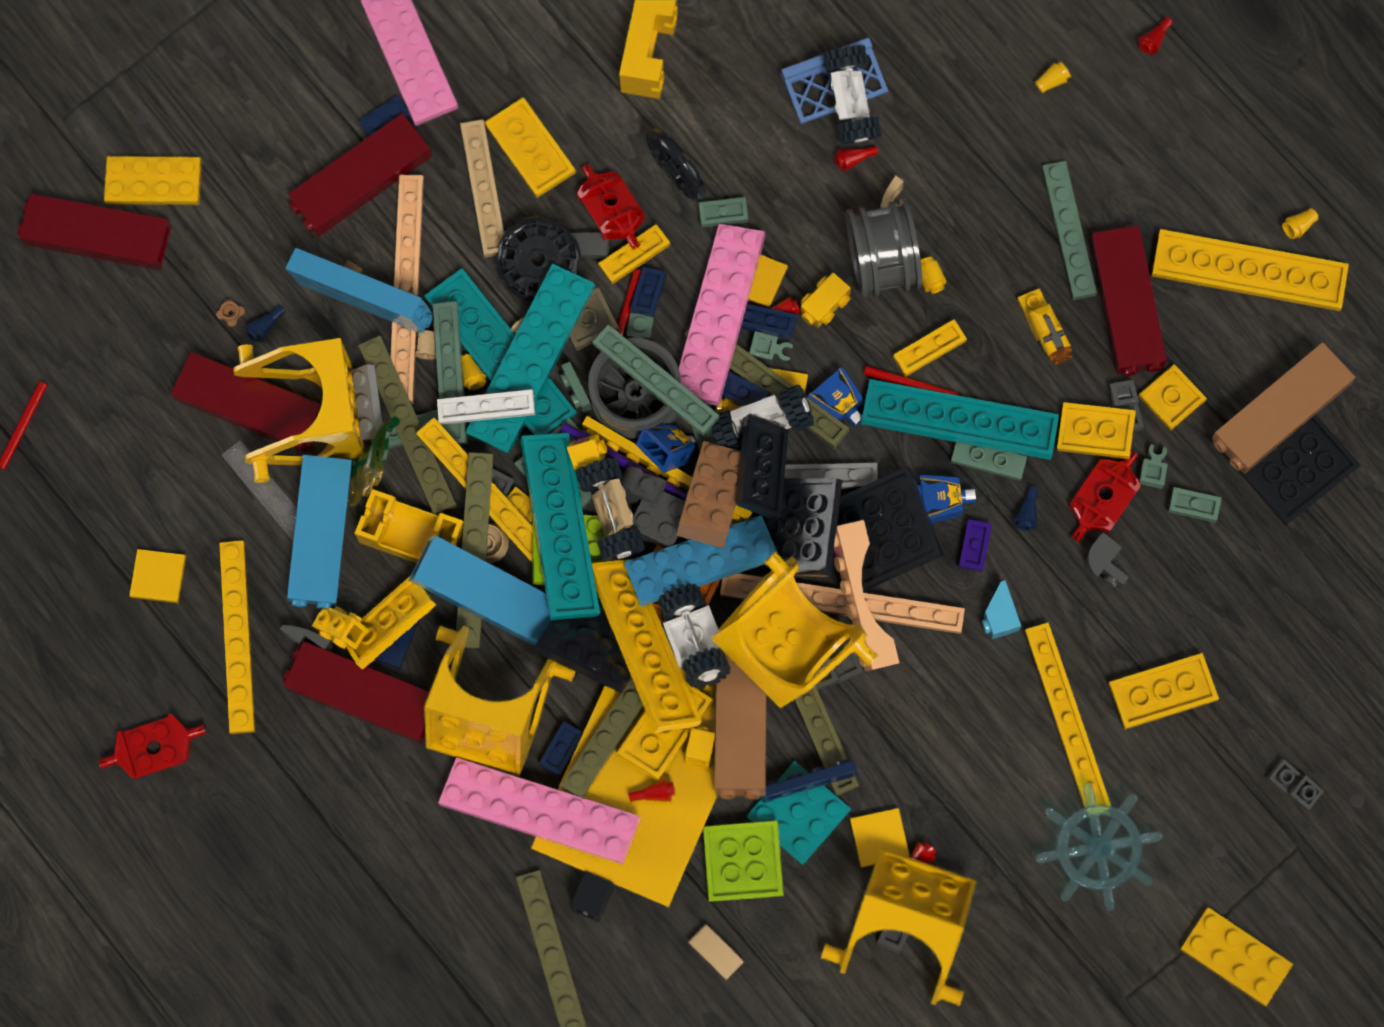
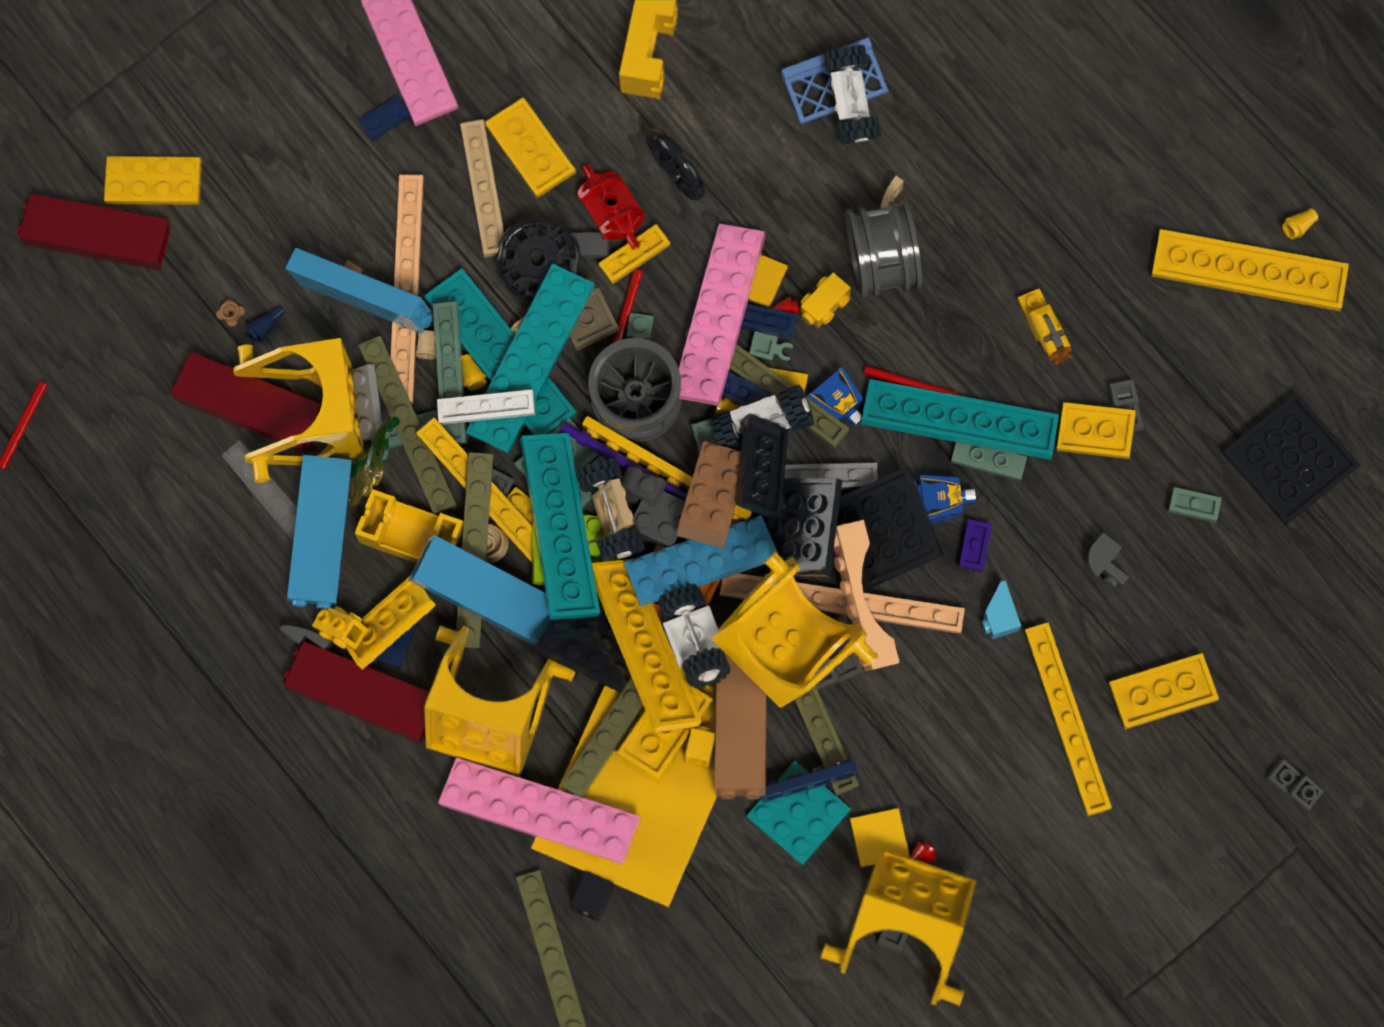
red plate [98,714,207,780] -> none
yellow tile [129,549,186,604] -> none
yellow plate [220,541,255,734] -> none
dark red brick [288,113,432,237] -> none
dark blue plate [539,721,583,777] -> none
sand green plate [560,362,591,413] -> none
yellow brick [567,434,607,470] -> none
sand green plate [592,324,719,436] -> none
red cone [629,778,676,802] -> none
dark blue plate [630,267,666,318] -> none
blue torso [636,425,696,473] -> none
tan slope [688,924,743,980] -> none
sand green plate [699,197,748,228] -> none
lime plate [703,821,784,902] -> none
red cone [834,145,878,172] -> none
yellow plate [893,320,967,377] -> none
yellow brick [920,257,947,294] -> none
dark blue cone [1013,486,1038,531] -> none
yellow cone [1034,61,1071,93] -> none
clear light blue piece [1035,783,1163,911] -> none
sand green plate [1042,161,1097,300] -> none
red plate [1069,451,1141,542] -> none
dark red brick [1090,226,1167,376] -> none
red cone [1138,17,1173,55] -> none
yellow tile [1138,364,1207,431] -> none
sand green plate [1139,444,1168,489] -> none
yellow plate [1180,907,1293,1007] -> none
medium nougat brick [1212,342,1356,474] -> none

